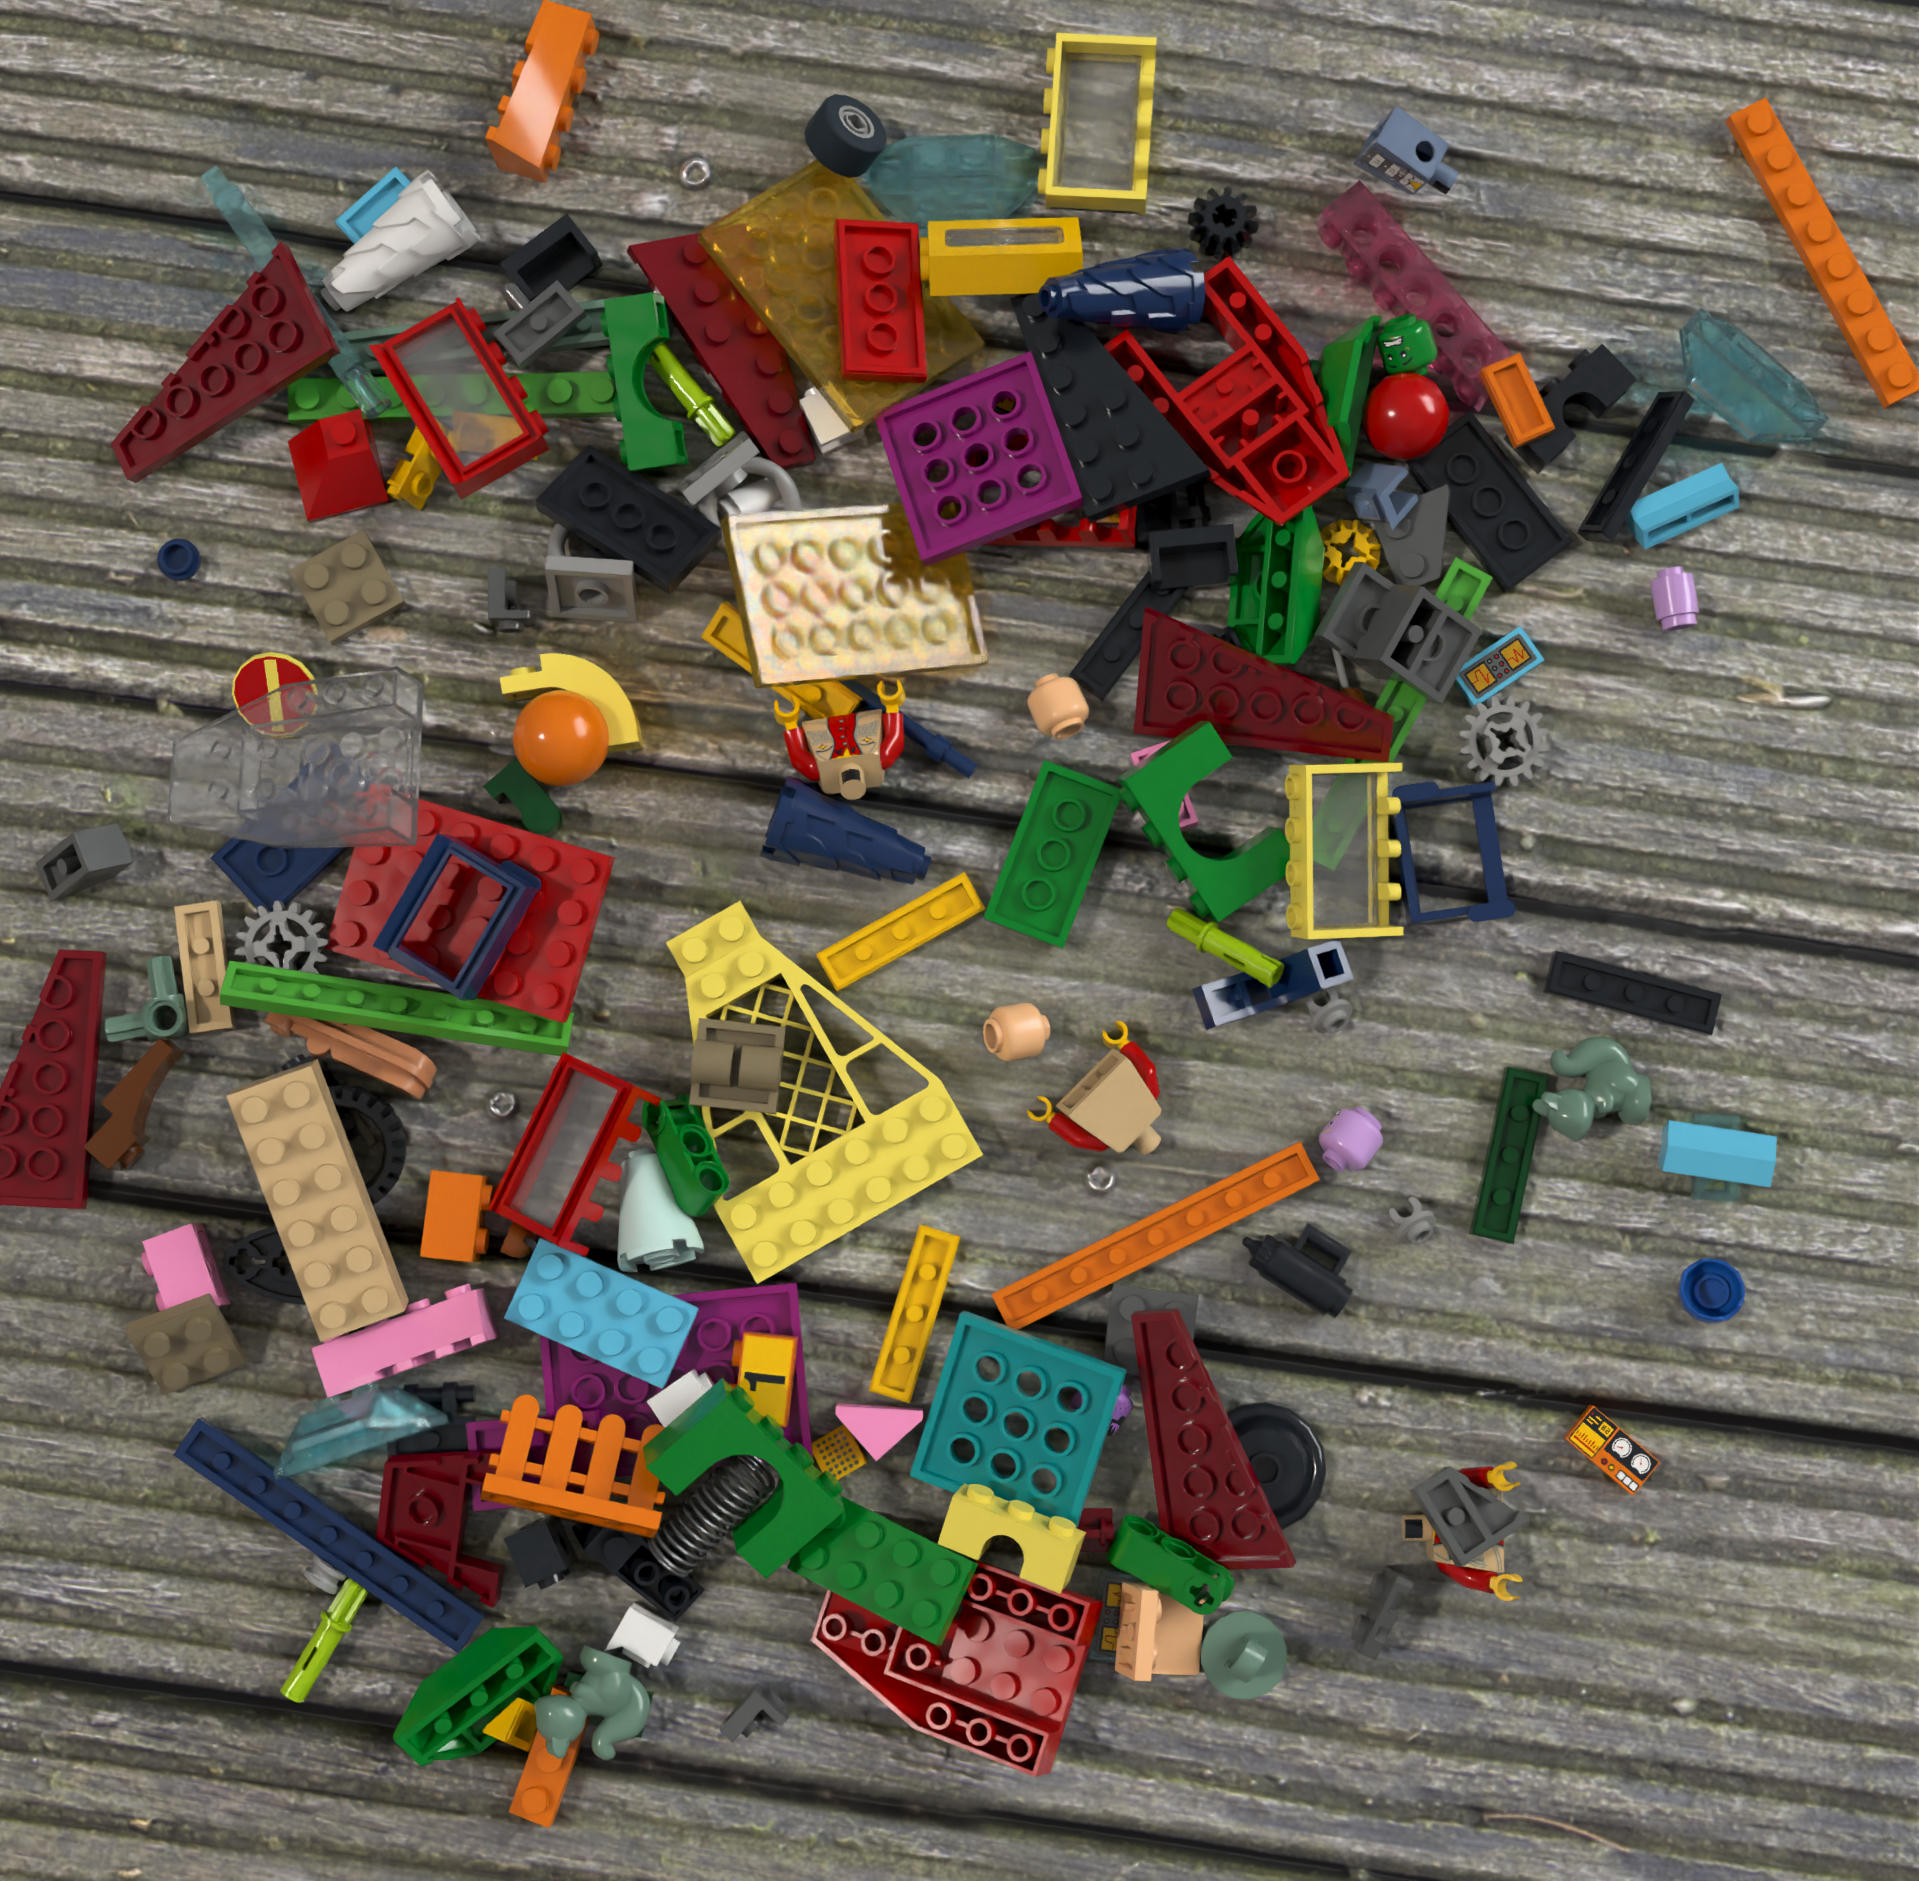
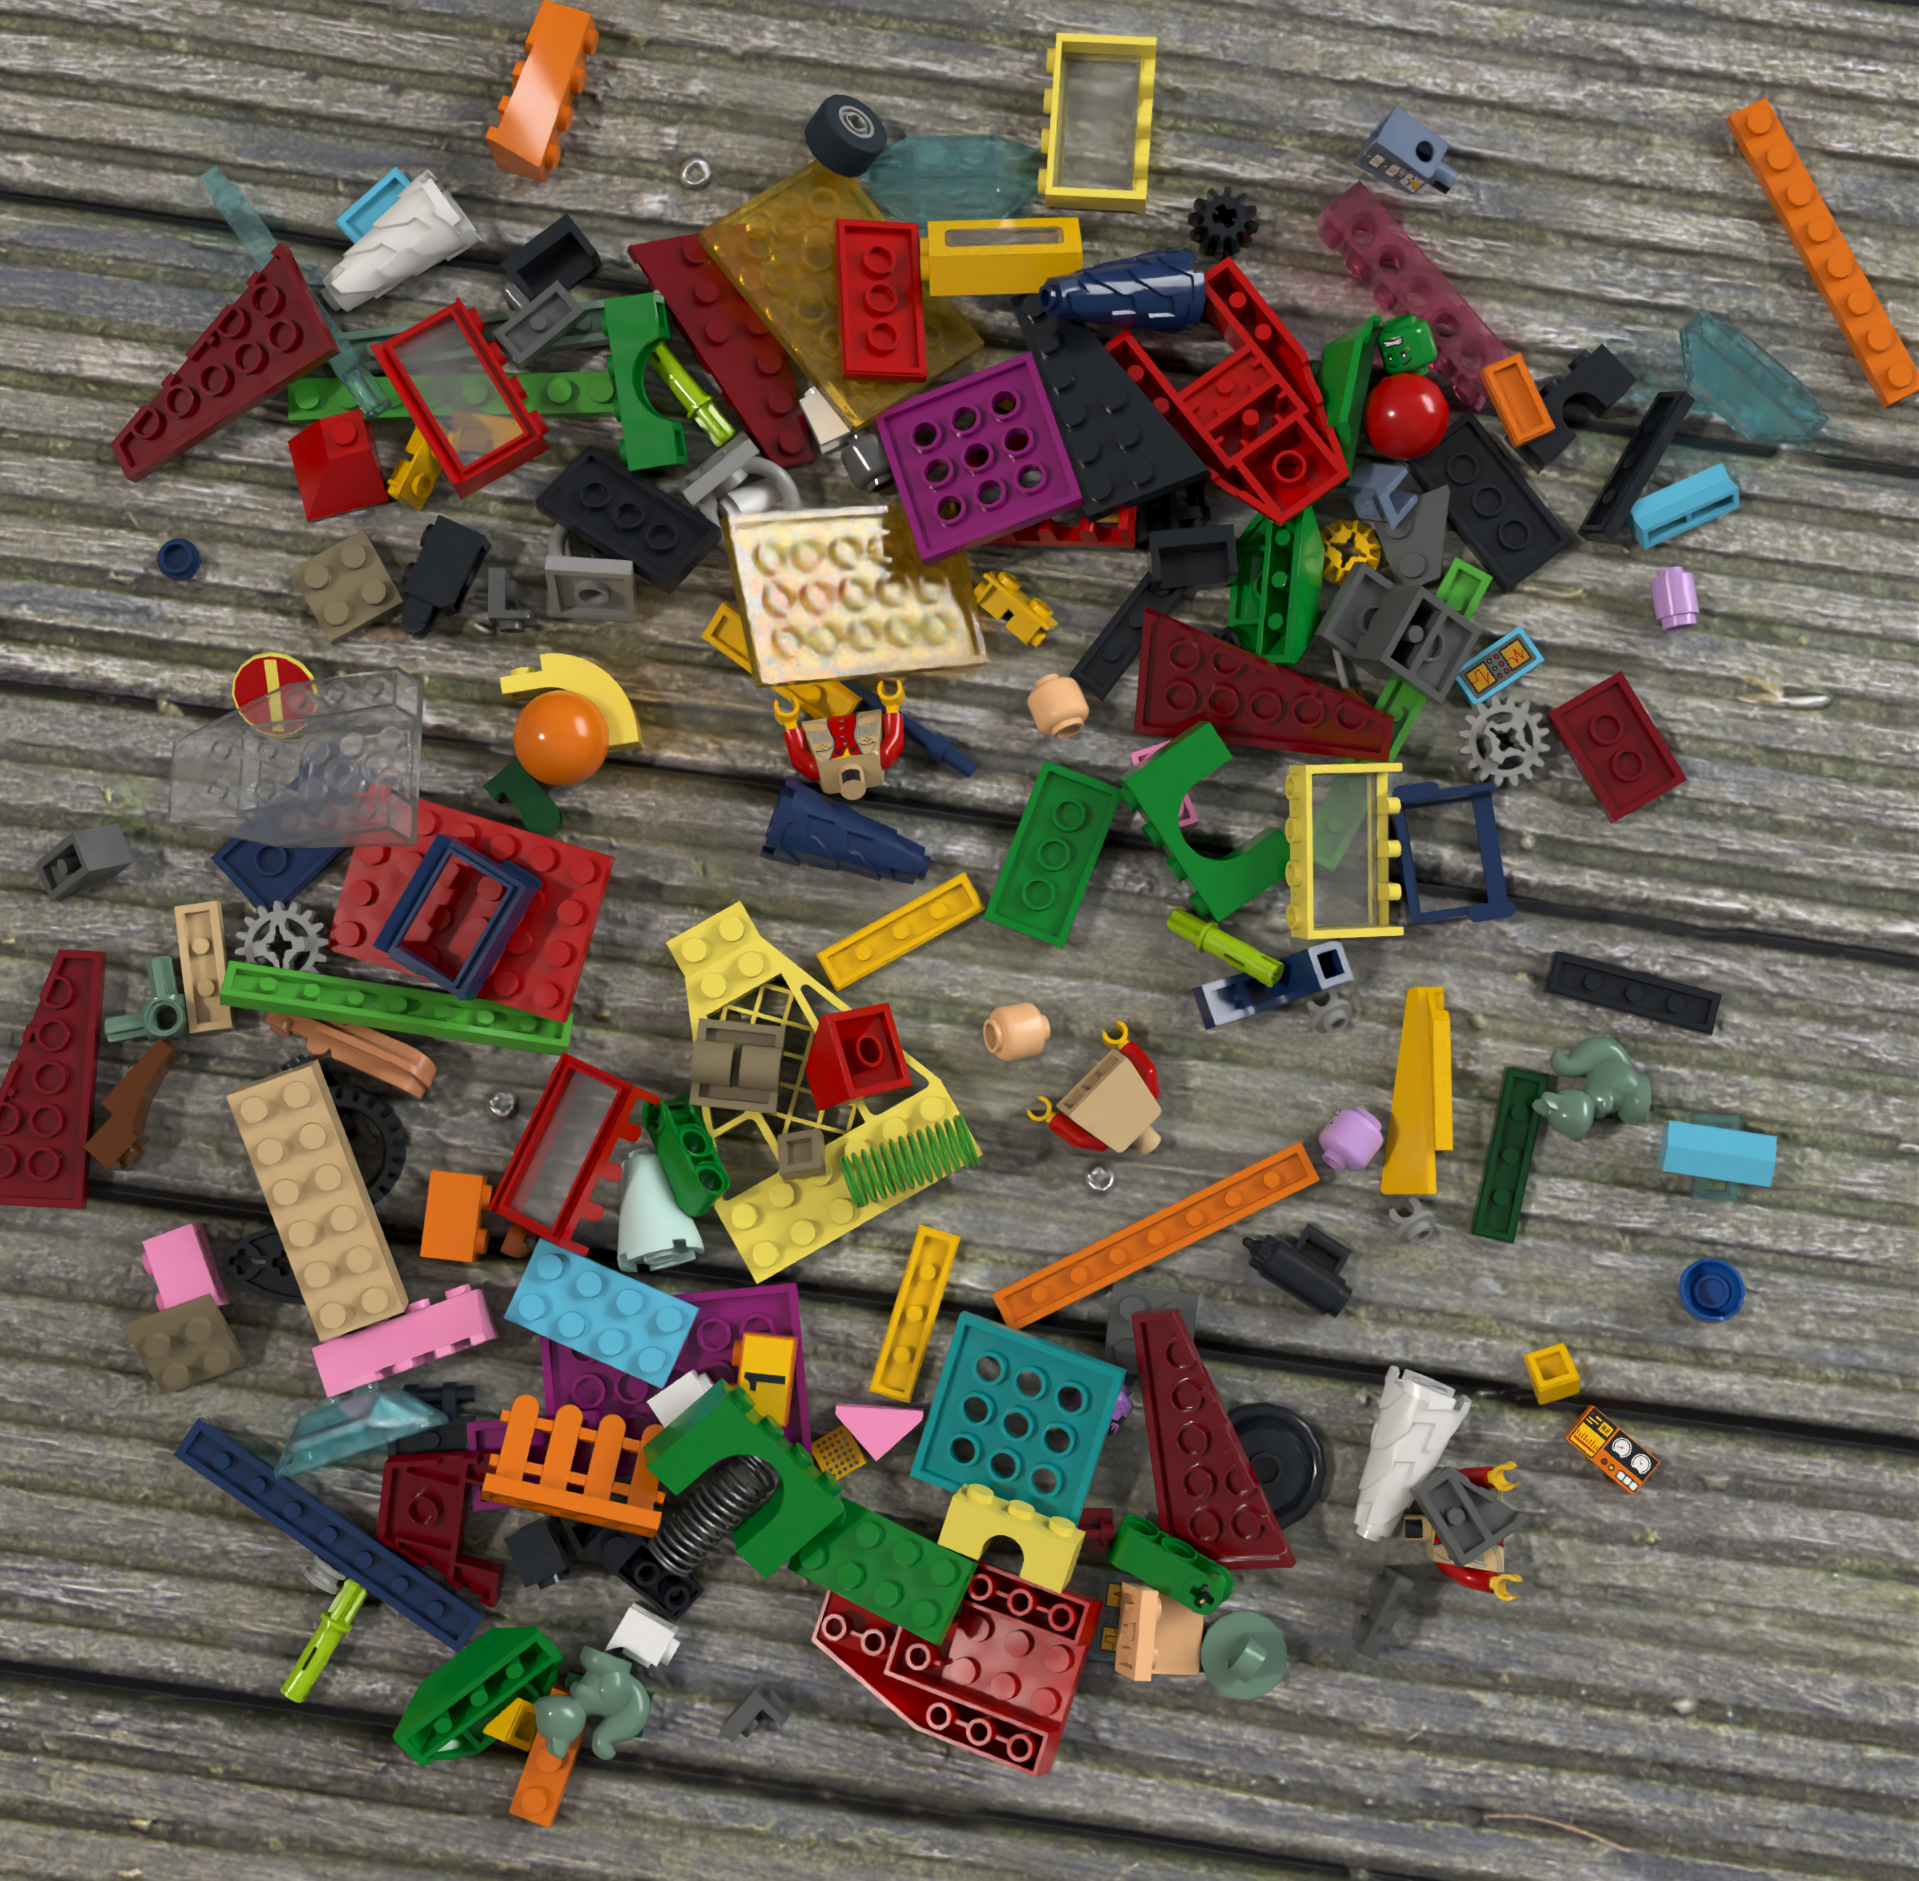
none -> black hinge [400,515,492,639]
none -> dark tan plate [778,1128,826,1181]
none -> red slope [805,1003,912,1112]
none -> bright green piece [839,1114,980,1209]
none -> dark grey head [841,427,896,494]
none -> yellow hinge [972,569,1059,648]
none -> white cone [1352,1366,1472,1542]
none -> yellow wedge [1380,987,1453,1195]
none -> yellow slope [1523,1342,1580,1405]
none -> dark red plate [1545,671,1688,824]

